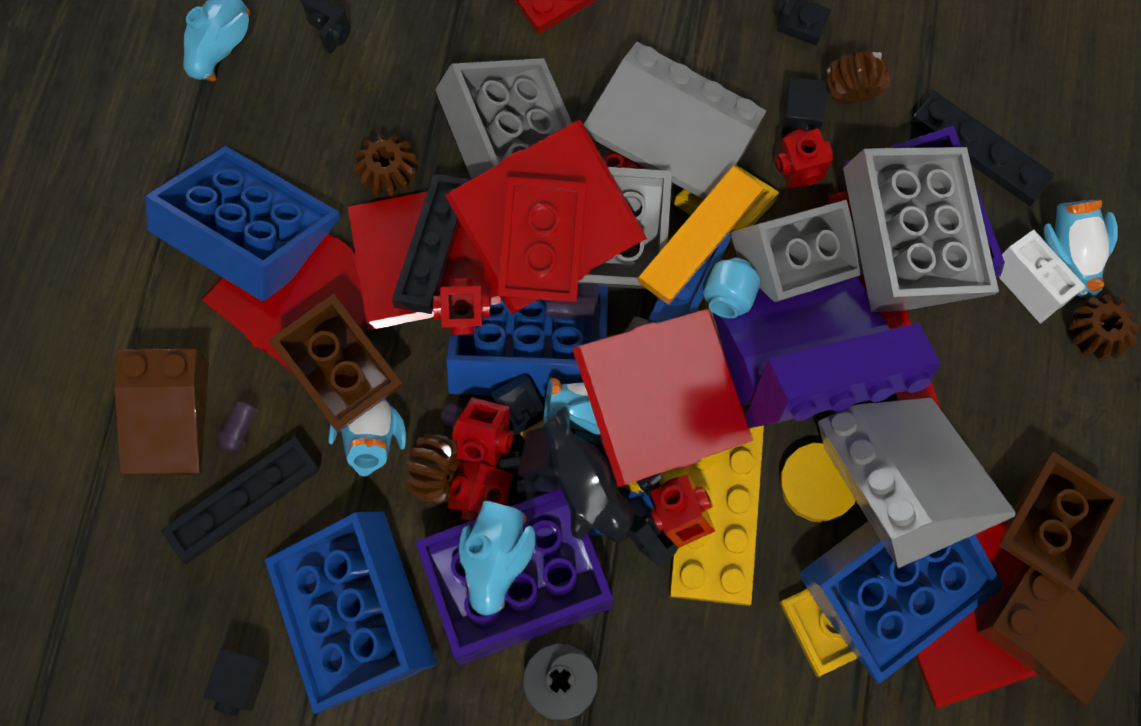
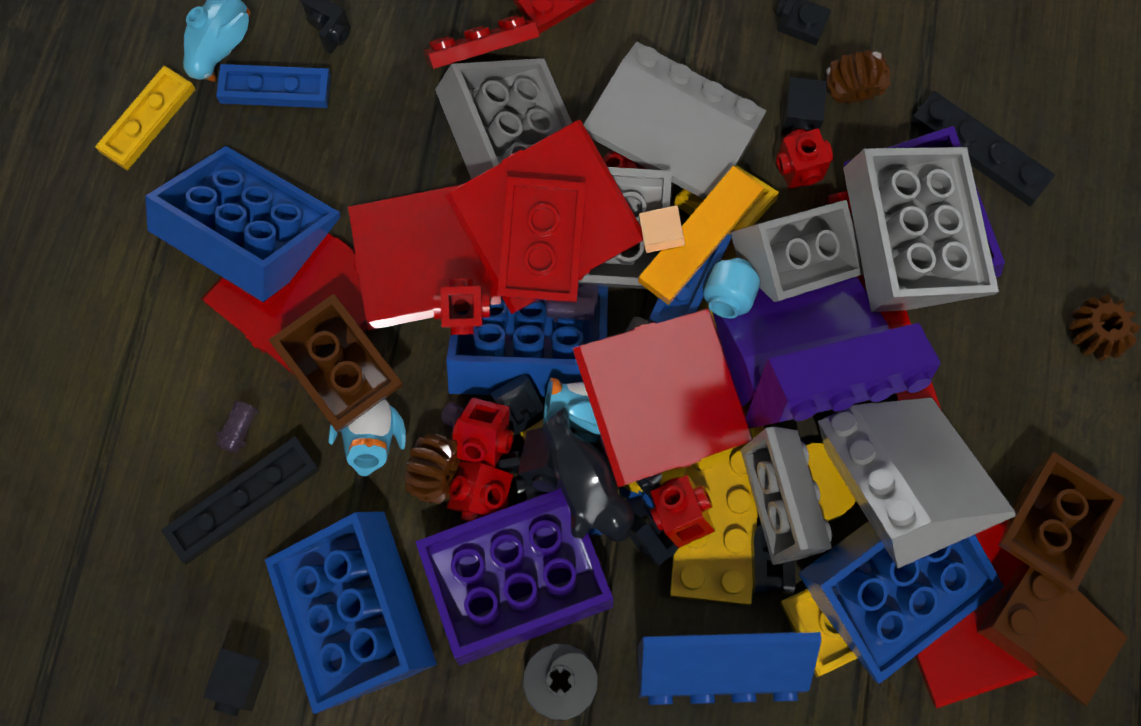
reddish brown slope [114,349,209,475] -> none
reddish brown gear [354,133,418,198] -> none
black plate [392,174,470,314] -> none
medium azure animal [459,501,535,615] -> none
white hinge [999,230,1086,324] -> none
animal [1044,200,1118,298] -> none
none -> yellow tile [95,65,196,171]
none -> blue plate [216,64,331,108]
none -> red plate [423,15,540,69]
none -> blue slope [637,632,821,705]
none -> light nougat tile [639,205,685,253]
none -> light grey slope [741,427,832,565]
none -> black plate [751,525,796,595]

